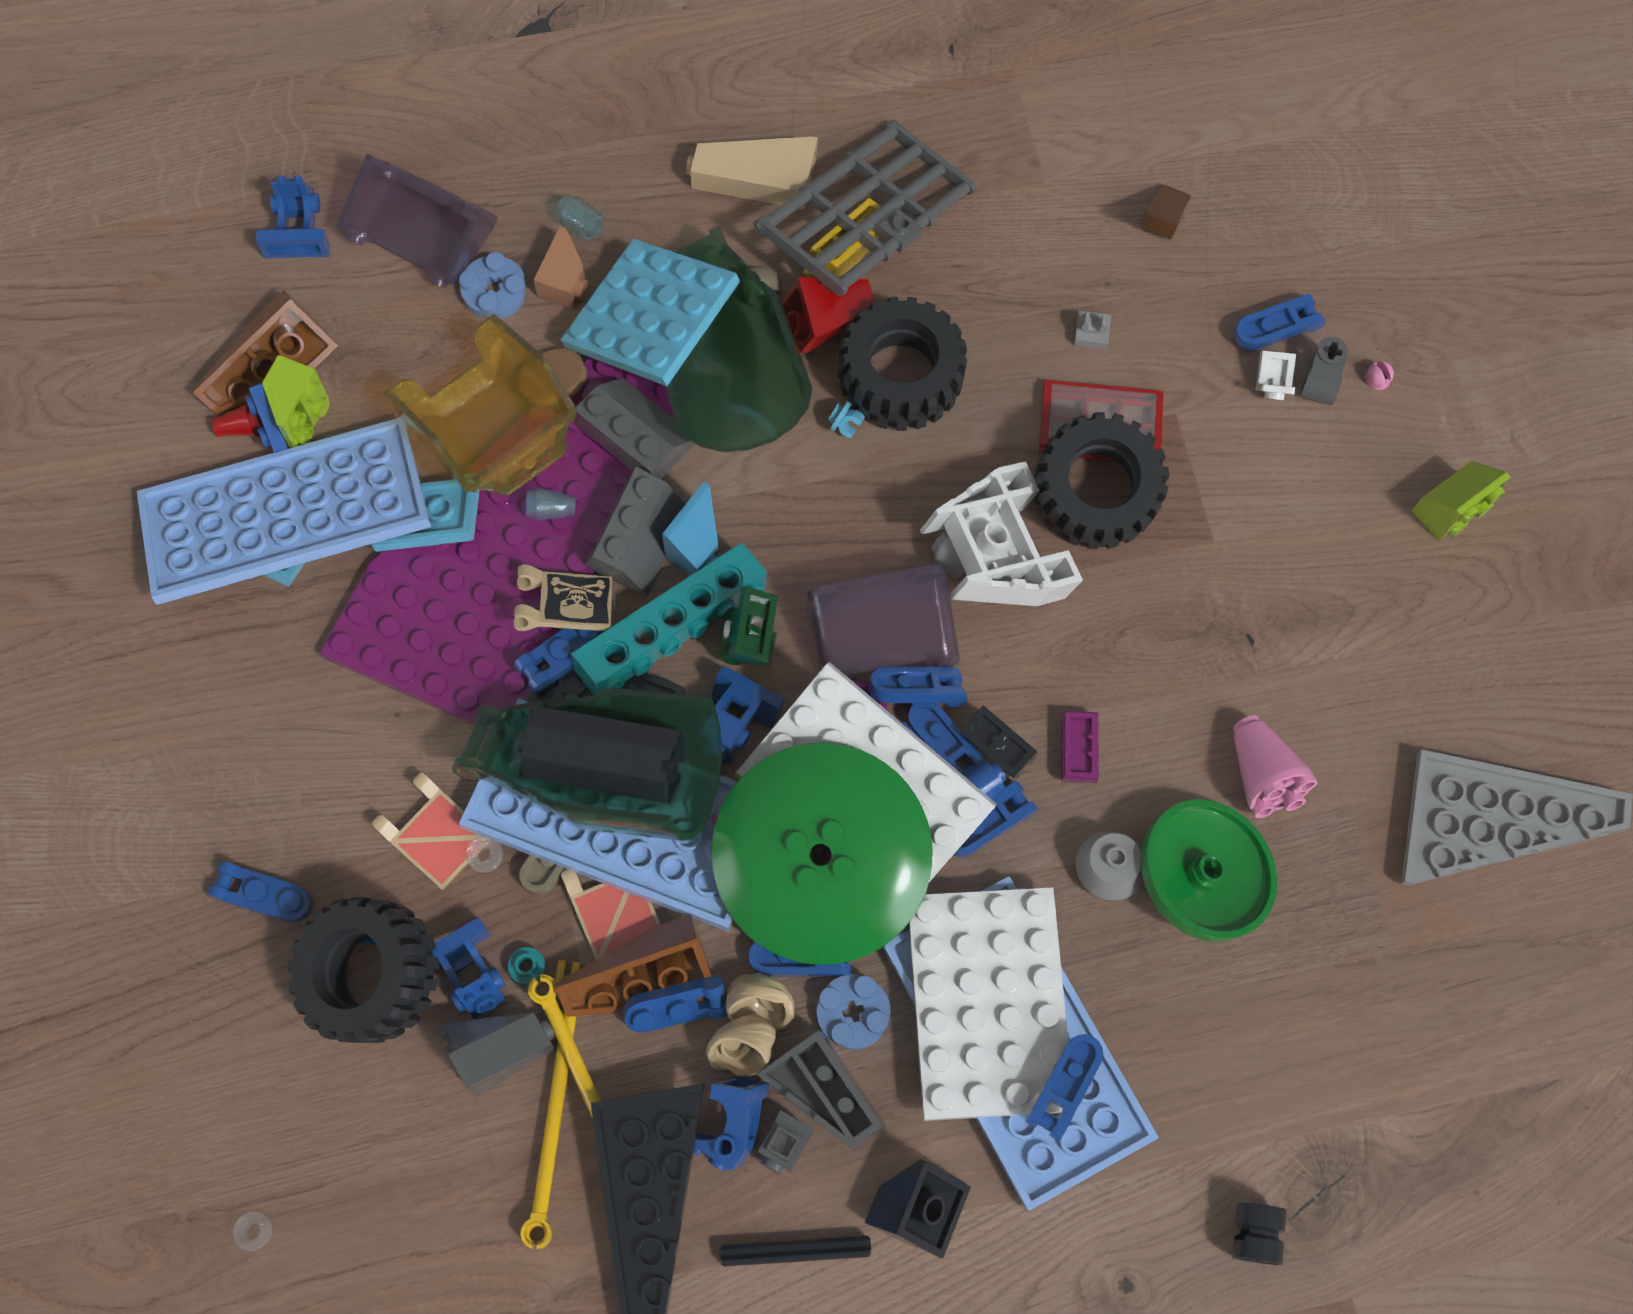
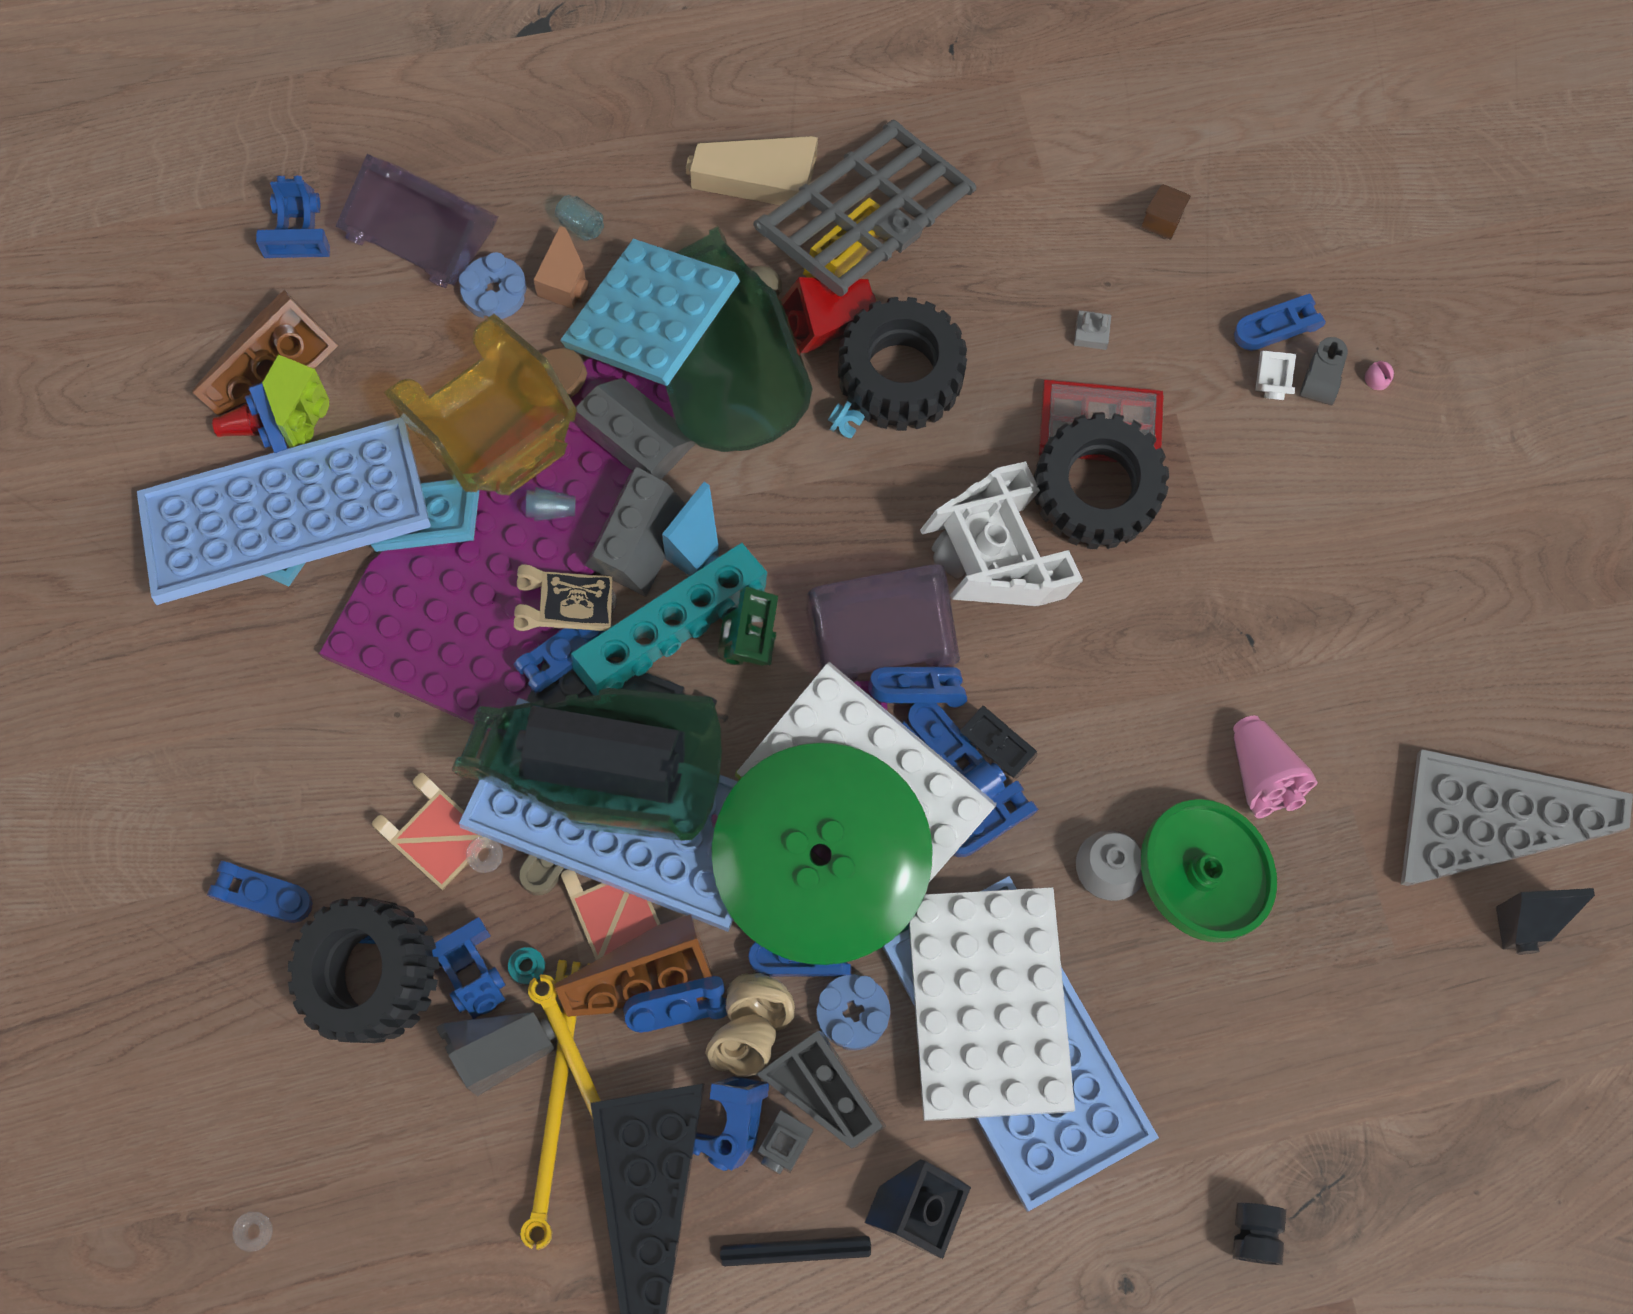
blue tile [697,665,785,764] -> none
blue plate [1025,1034,1103,1141] -> none
magenta plate [1061,711,1099,784] -> none
lime slope [1412,461,1511,541] -> none
none -> black slope [1496,888,1595,955]

